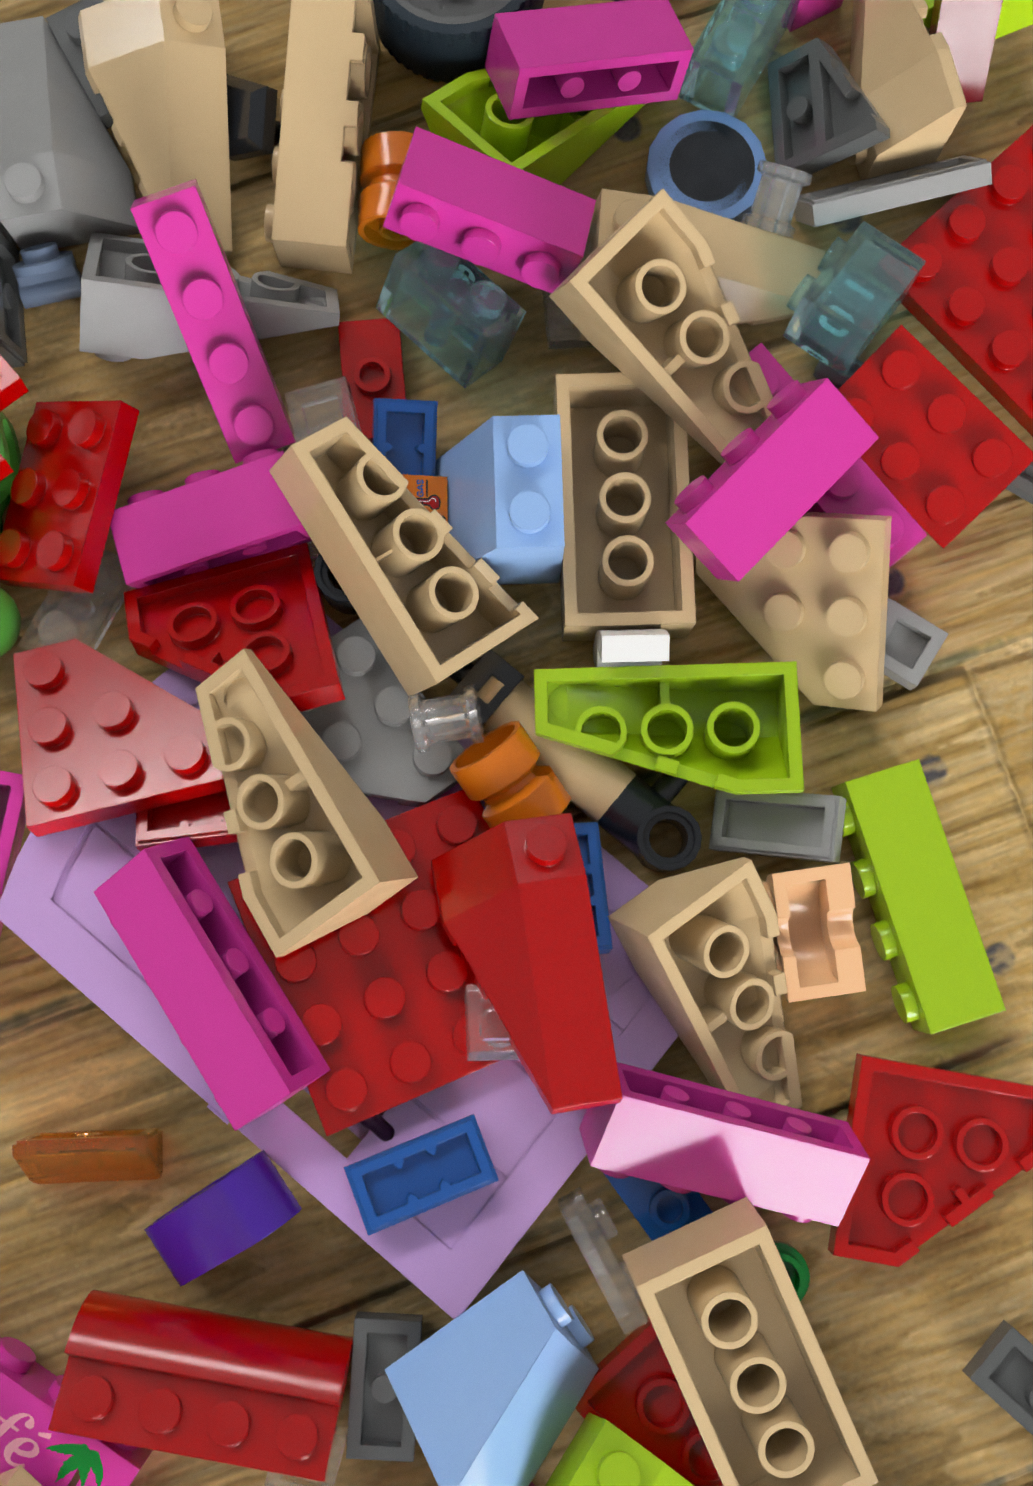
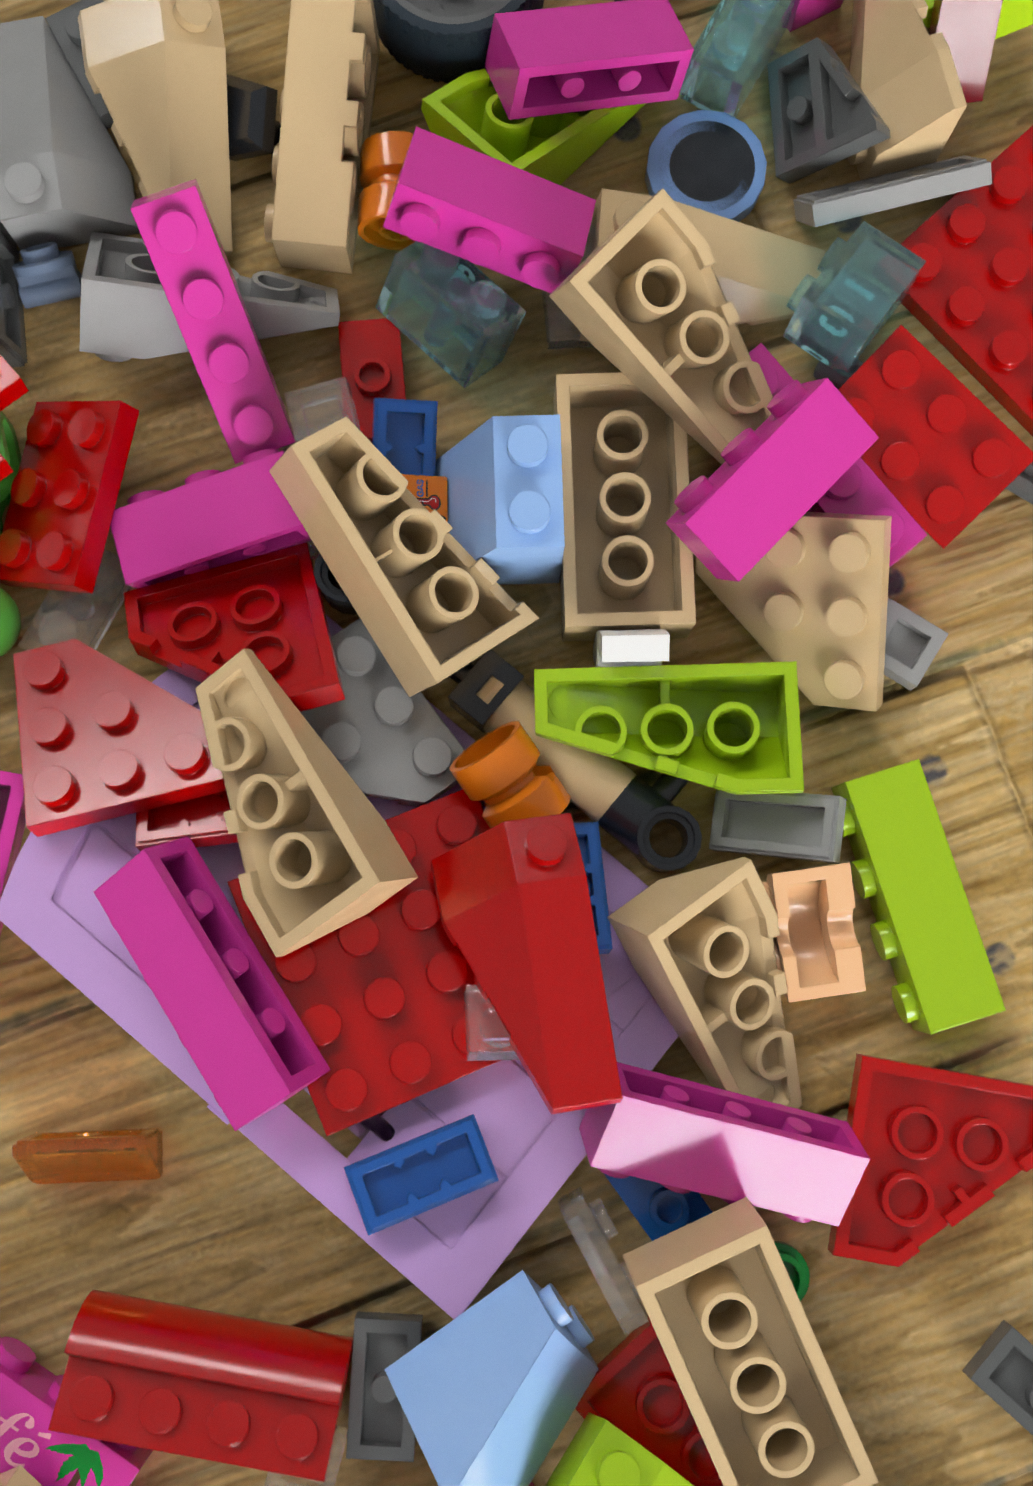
dark purple beam [144,1150,302,1287] -> none
clear bush [408,684,485,753] -> none
clear bush [740,160,813,239] -> none

